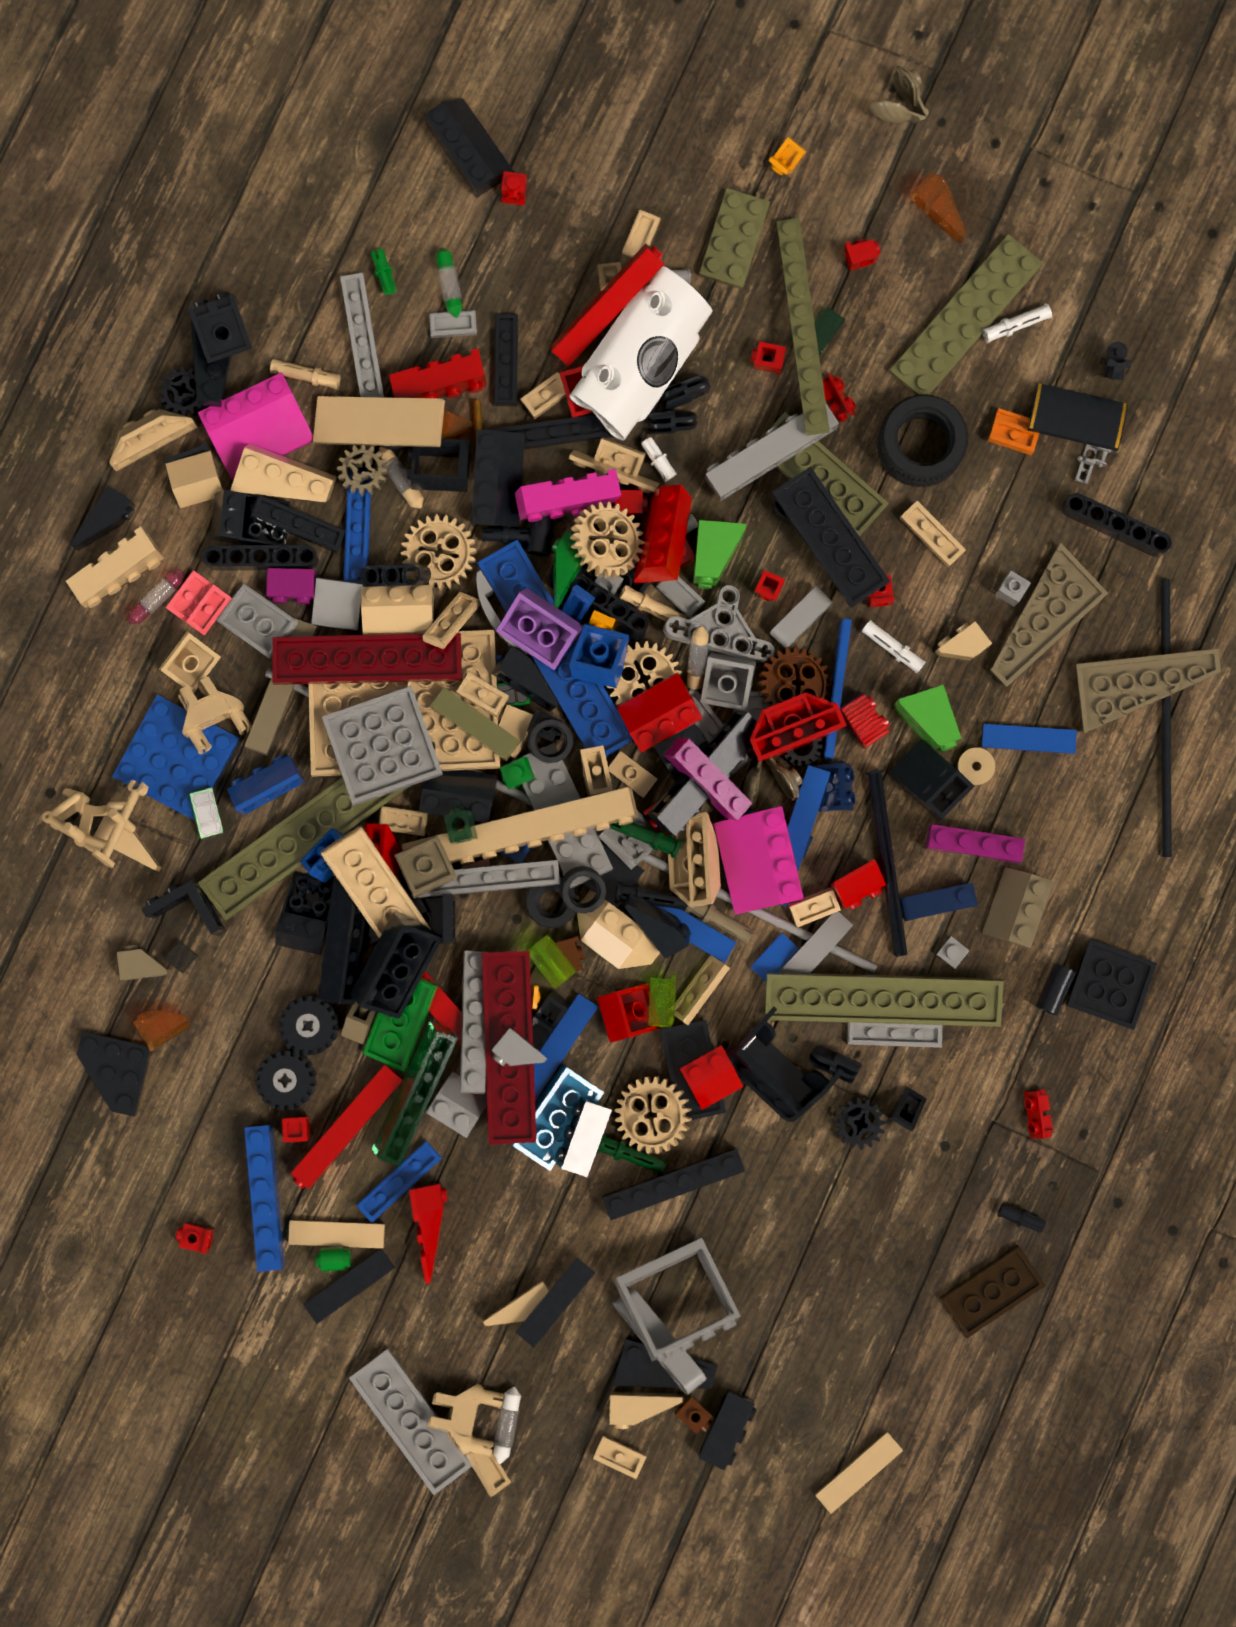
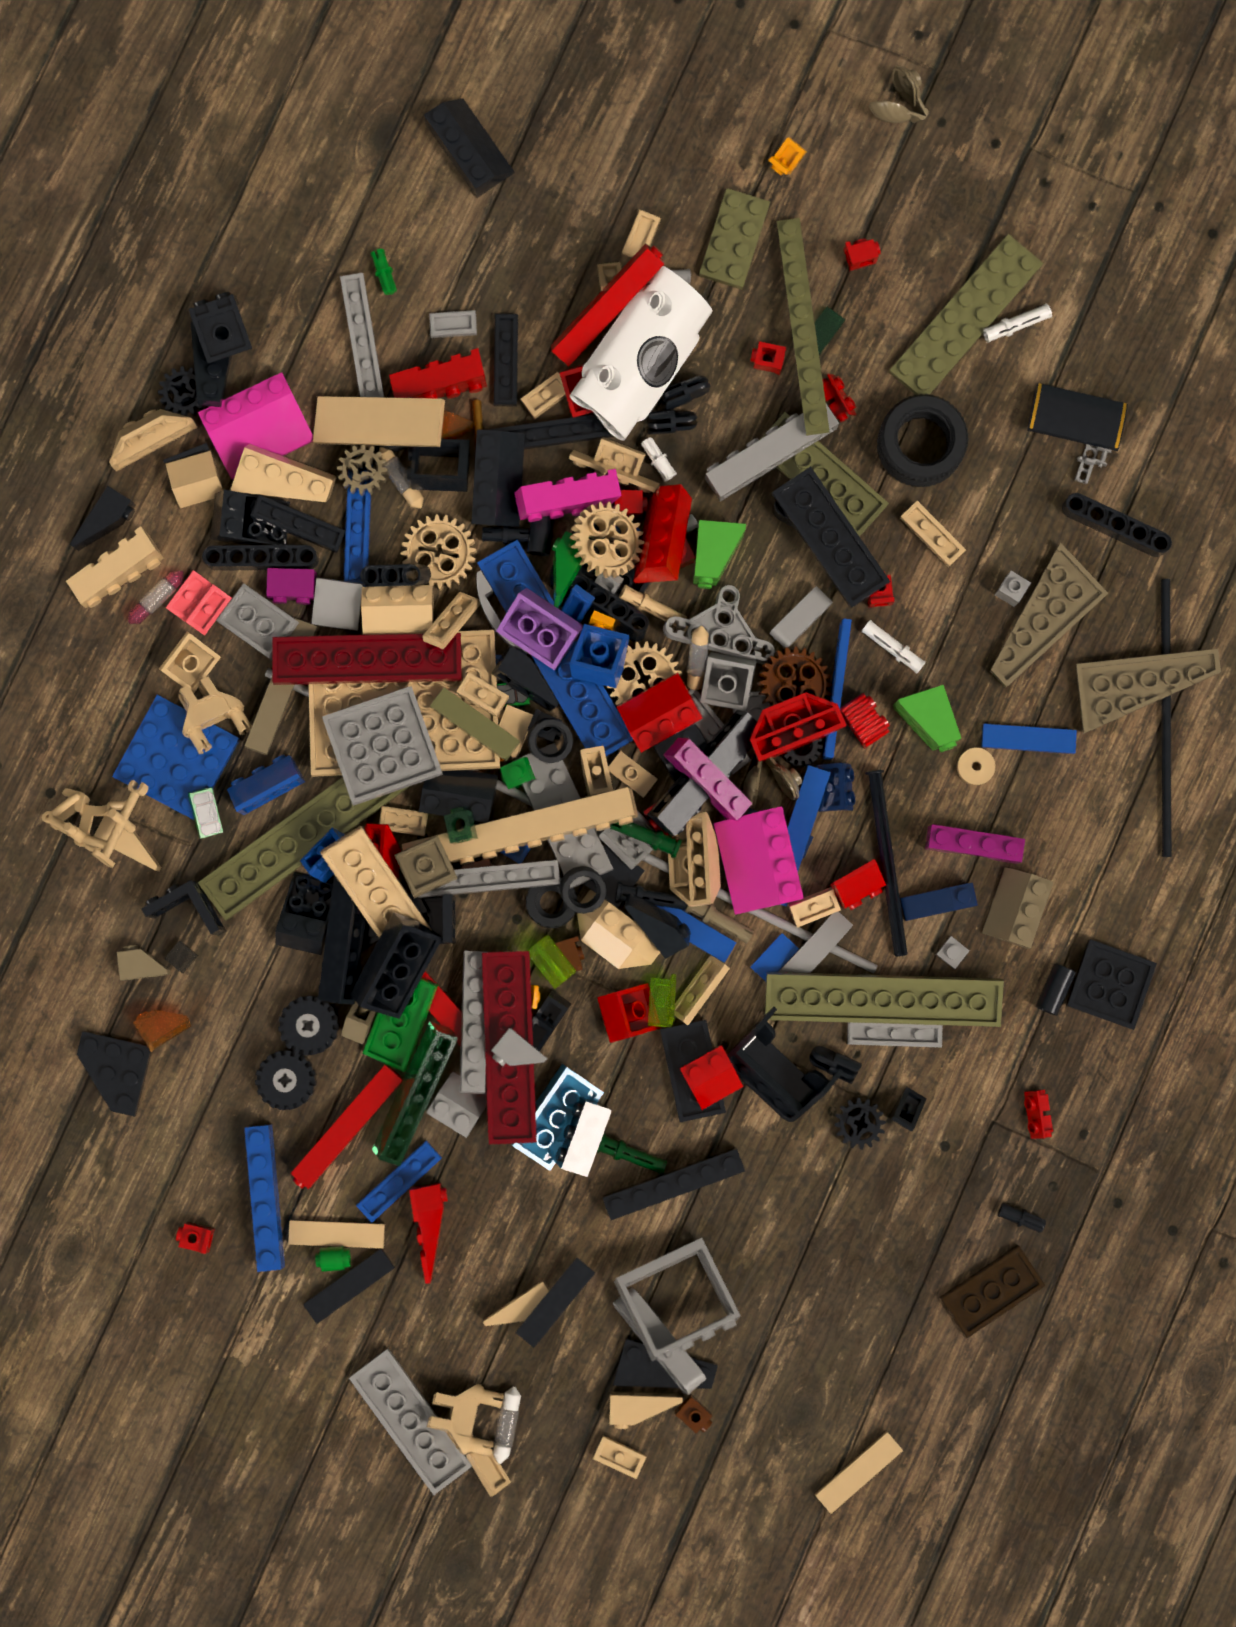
tan pin [270,359,341,389] -> none
red brick [282,1116,311,1143] -> none
piece [436,247,463,318] -> none
red brick [501,171,528,206] -> none
blue tile [534,994,598,1101] -> none
tan gear [615,1076,692,1154] -> none
light grey tile [656,576,705,619] -> none
black brick [698,1388,756,1471] -> none
red brick [754,570,786,602] -> none
black slope [888,740,975,822] -> none
clear orange slope [910,172,967,245] -> none
tan slope [935,621,992,661] -> none
orange plate [988,408,1039,455] -> none
black hips [1100,341,1131,380] -> none

